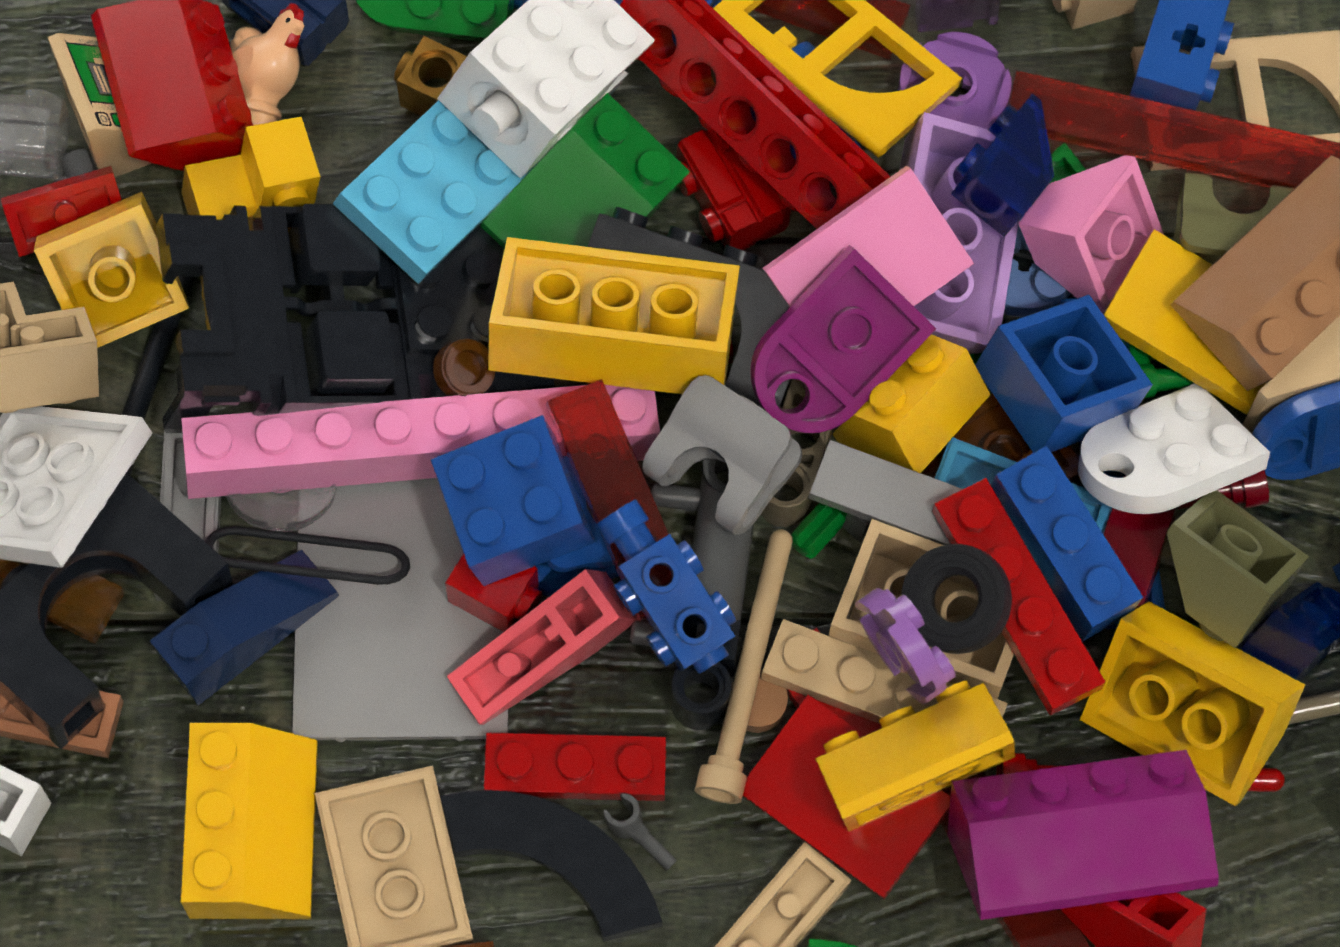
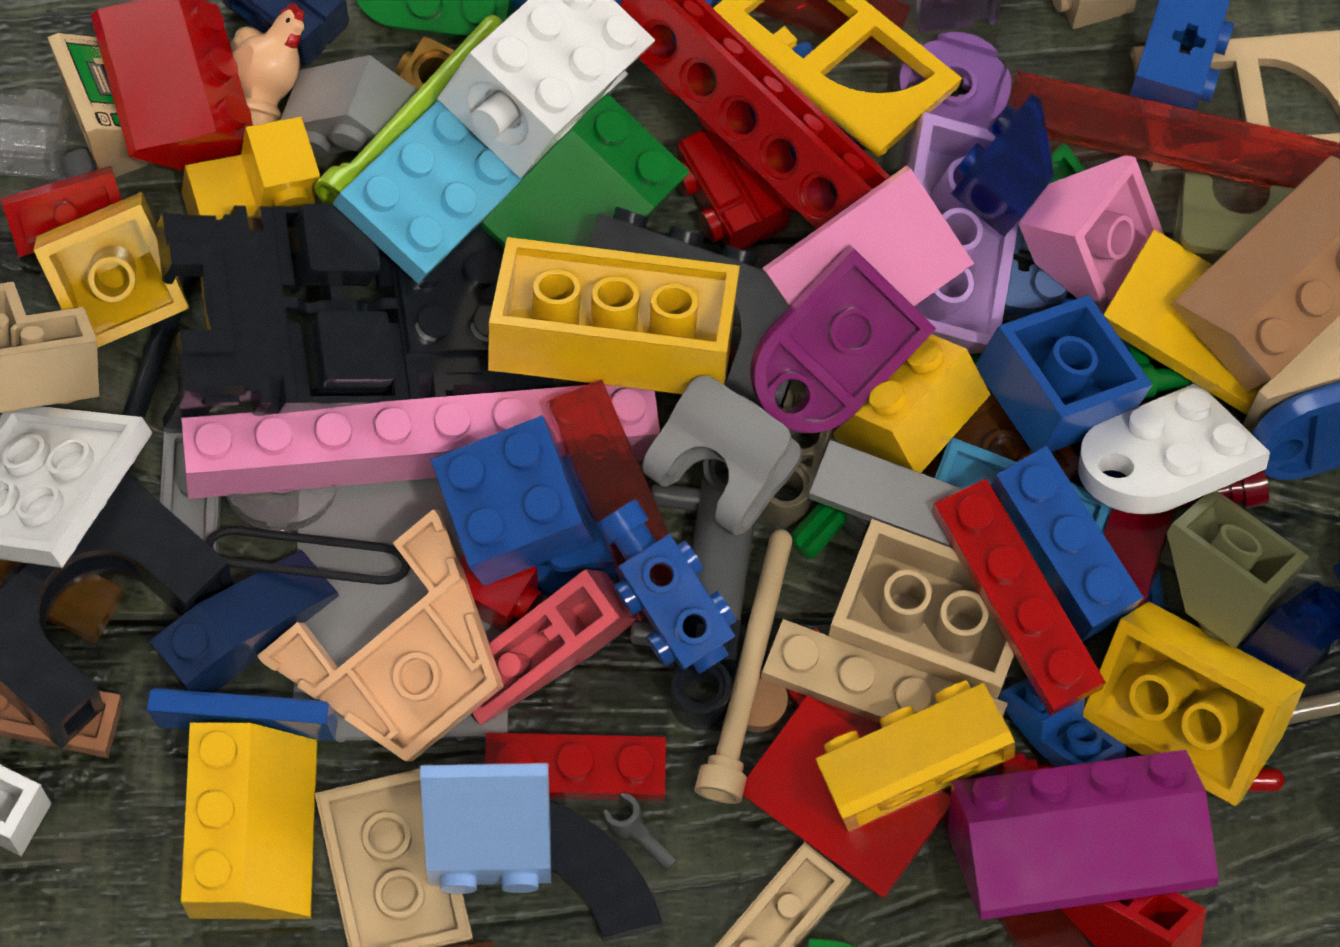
reddish brown tile [433,339,495,396] -> none
medium lavender plate [855,588,956,704] -> none
black tyre [901,544,1012,654] -> none
none -> blue tile [147,688,338,741]
none -> light nougat wing [257,509,504,762]
none -> light grey brick [281,55,418,158]
none -> lime piece [314,15,503,204]
none -> light blue slope [420,763,551,894]
none -> blue slope [1000,677,1126,767]

